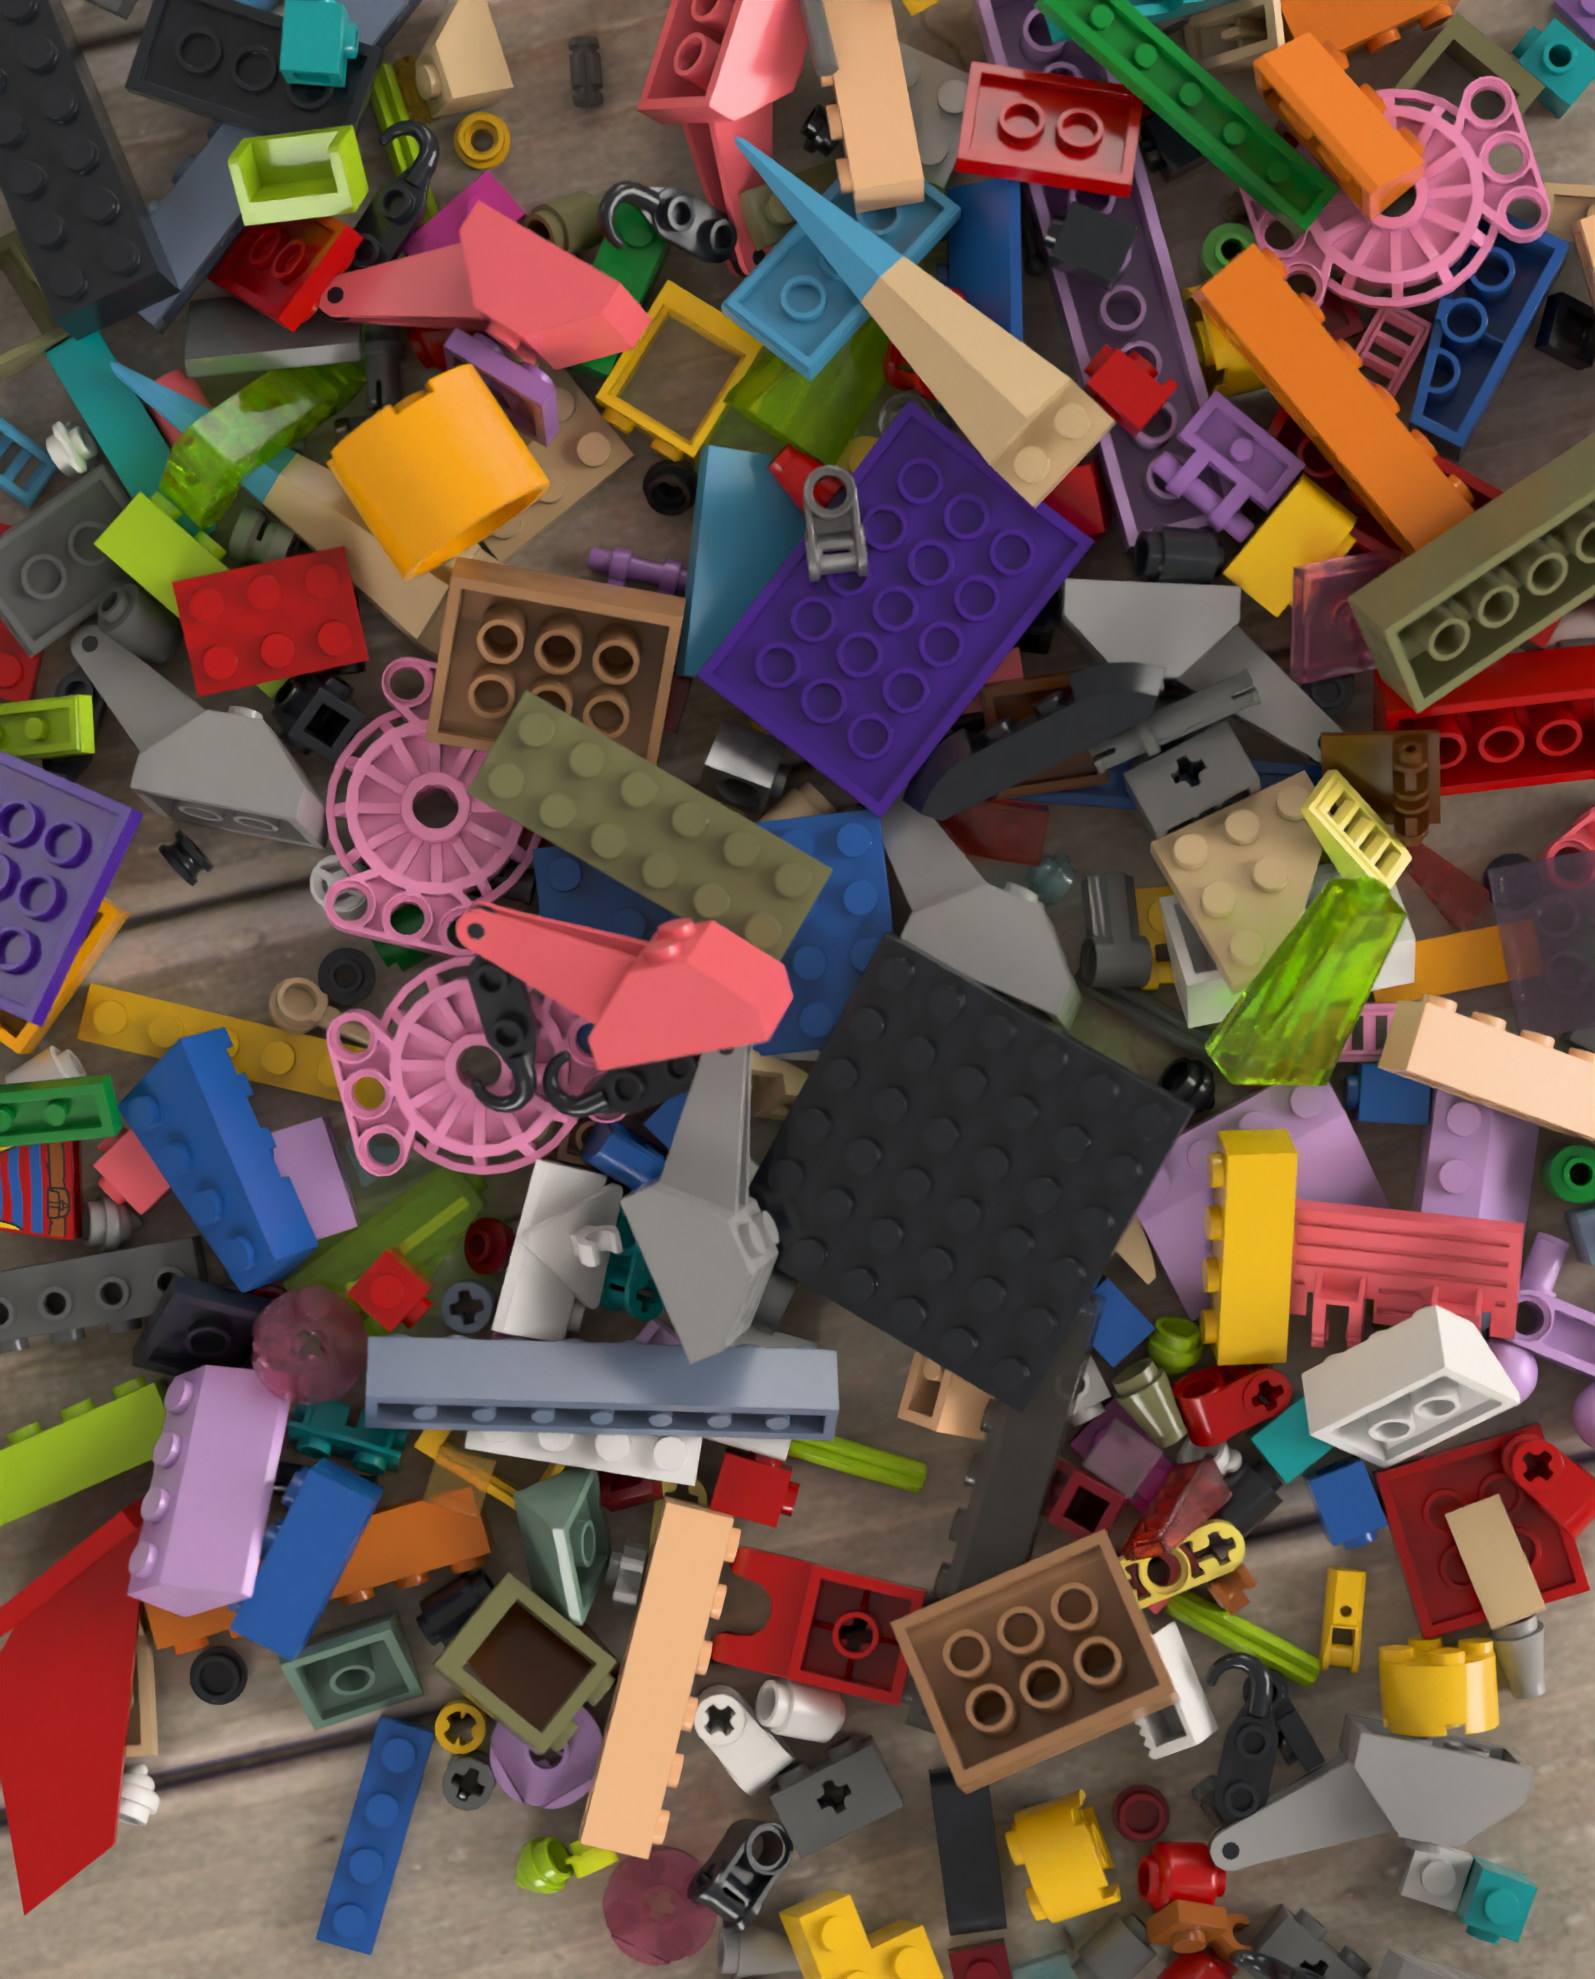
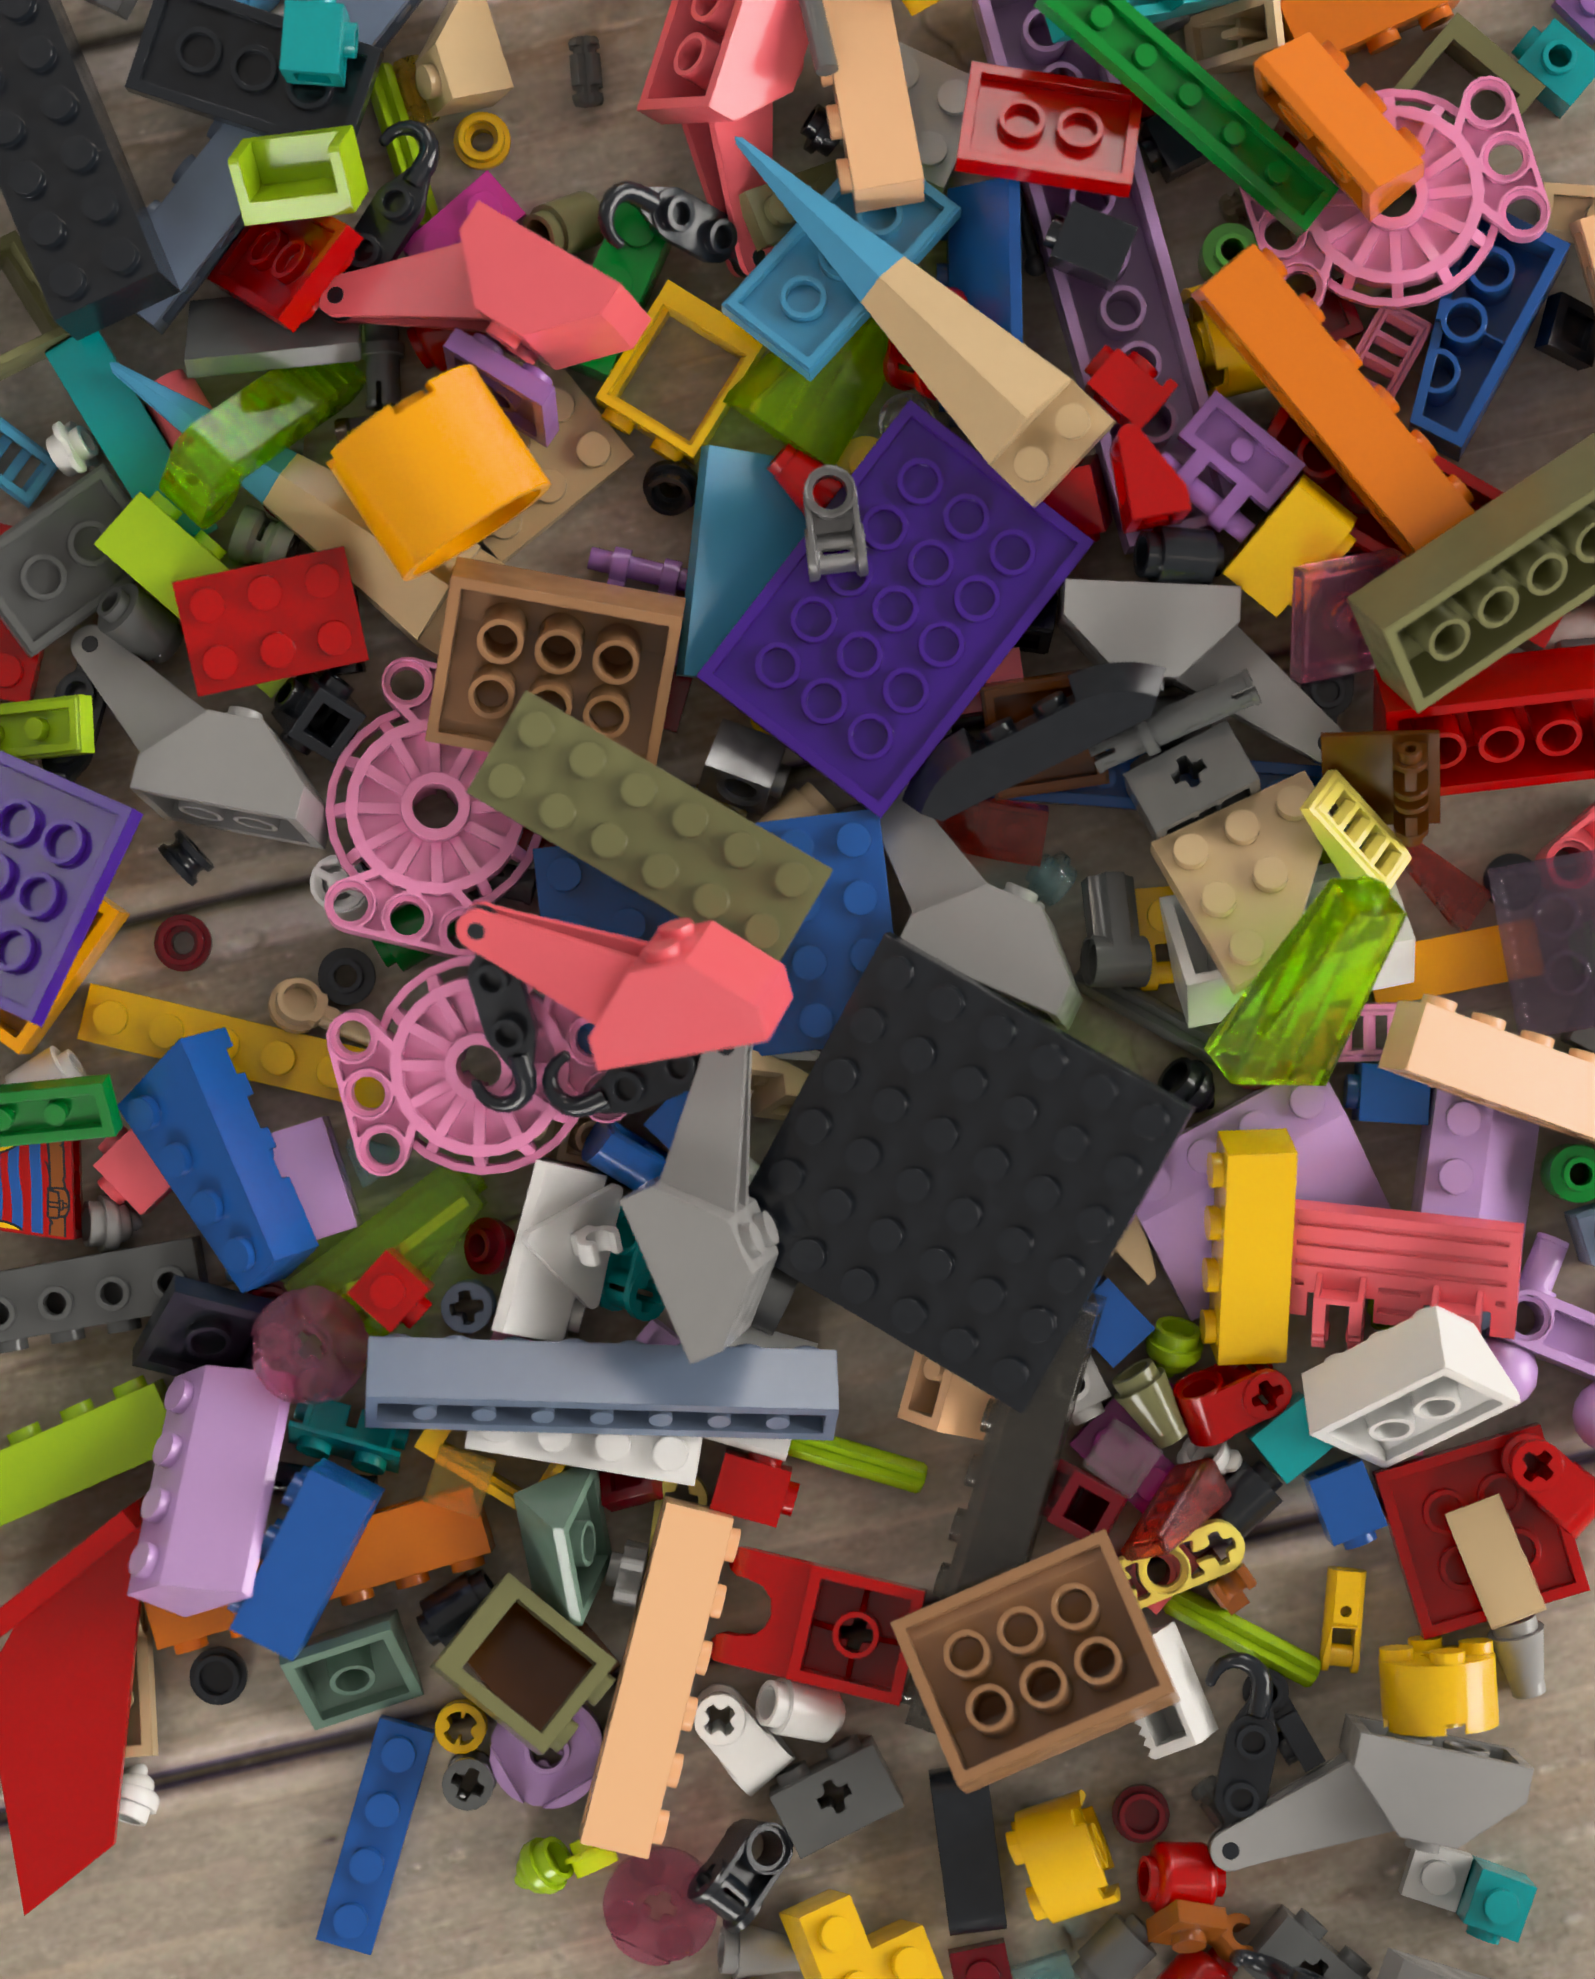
none -> dark red plate [154,914,212,972]
none -> red tile [1109,423,1191,534]

